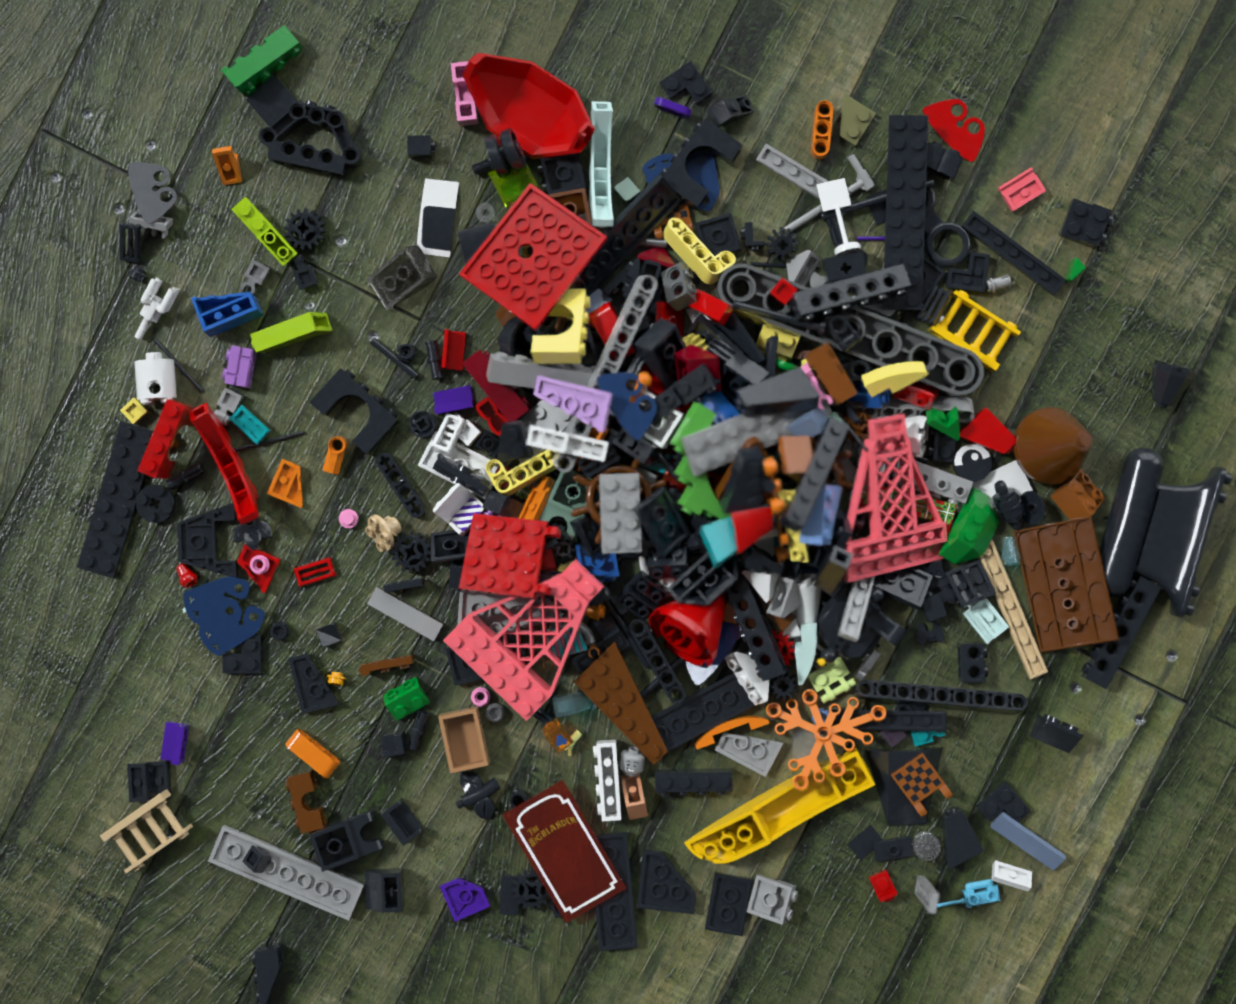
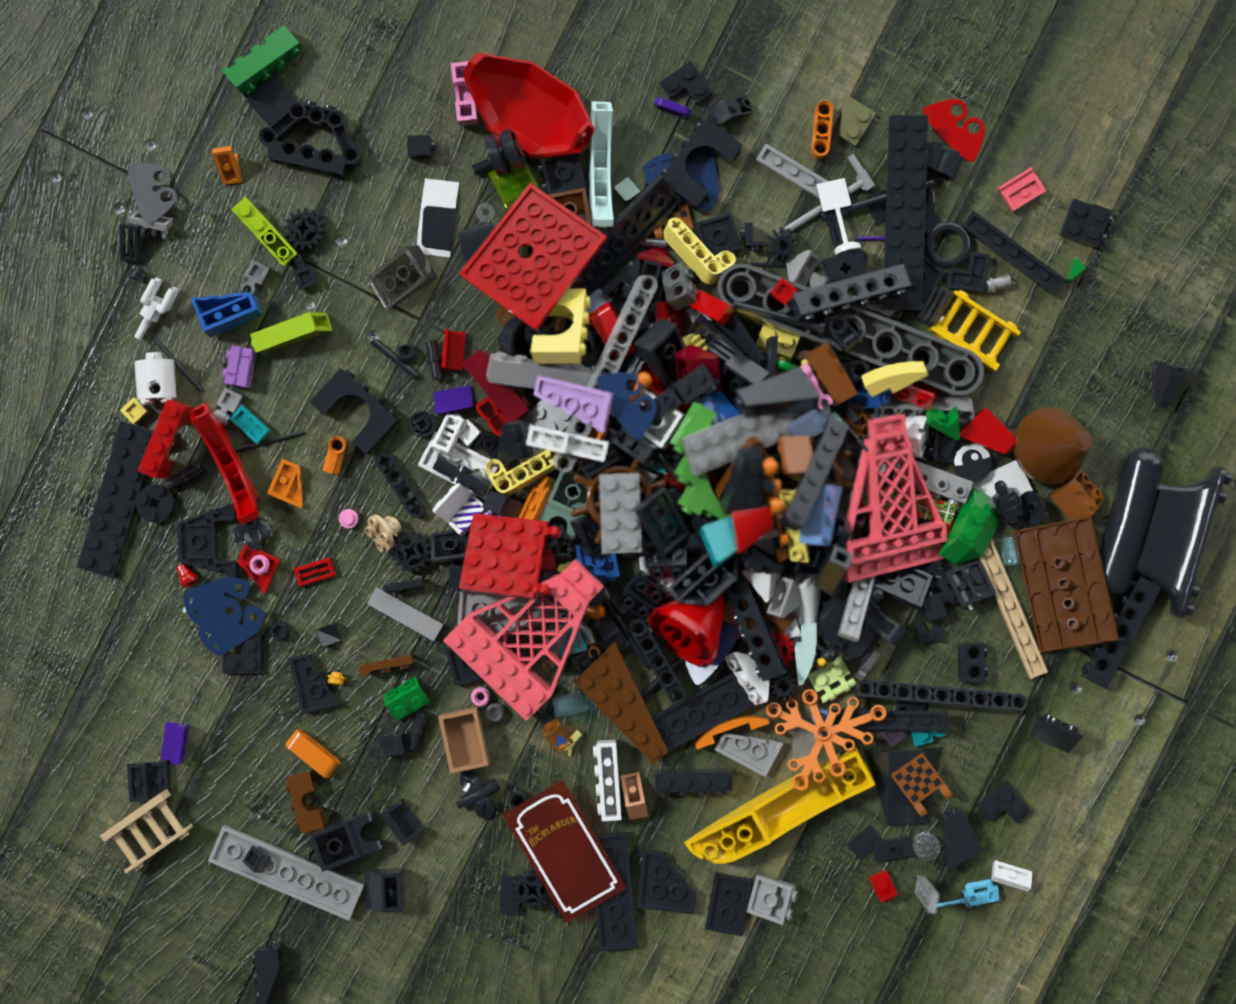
dark purple plate [440,877,491,922] -> none
light grey head [619,746,646,777] -> none
light aqua plate [962,599,1009,644] -> none
sand blue tile [990,812,1066,871] -> none

